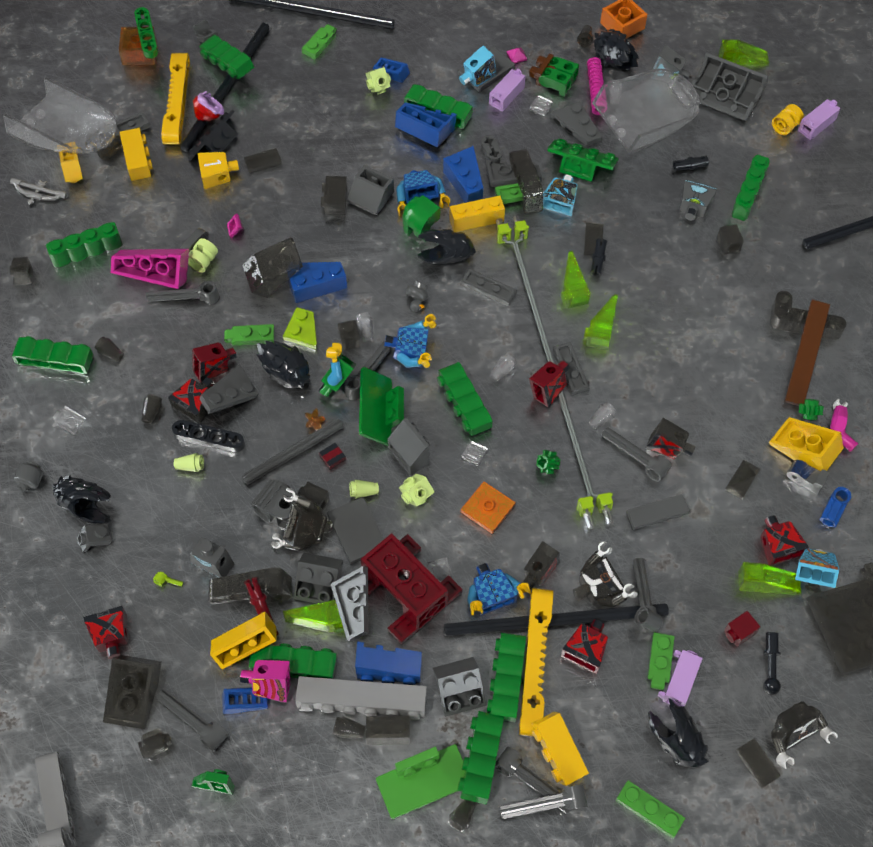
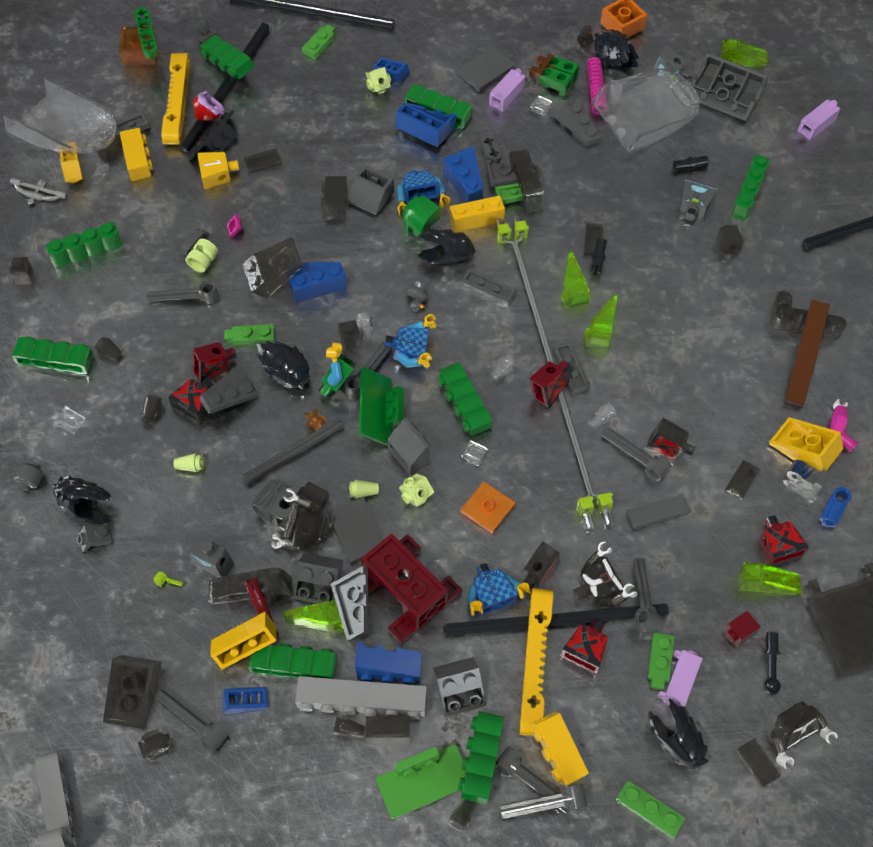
torso [83,606,128,659] -> none
dark pink wedge [111,249,189,289] -> none
black beam [172,420,245,452] -> none
green wing [191,769,235,795] -> none
dark pink torso [240,660,291,702] -> none
lime wing [283,307,317,350] -> none
tile [319,443,346,469] -> none
medium azure torso [459,46,497,87] -> none
green brick [487,633,526,722] -> none
dark pink slope [507,47,527,64] -> none
green gear [536,450,561,474] -> none
torso [540,175,577,216] -> none
green bracket [547,139,619,182] -> none
yellow wheel [772,104,804,135] -> none
medium azure torso [795,549,839,588] -> none
green gear [799,399,824,420] -> none

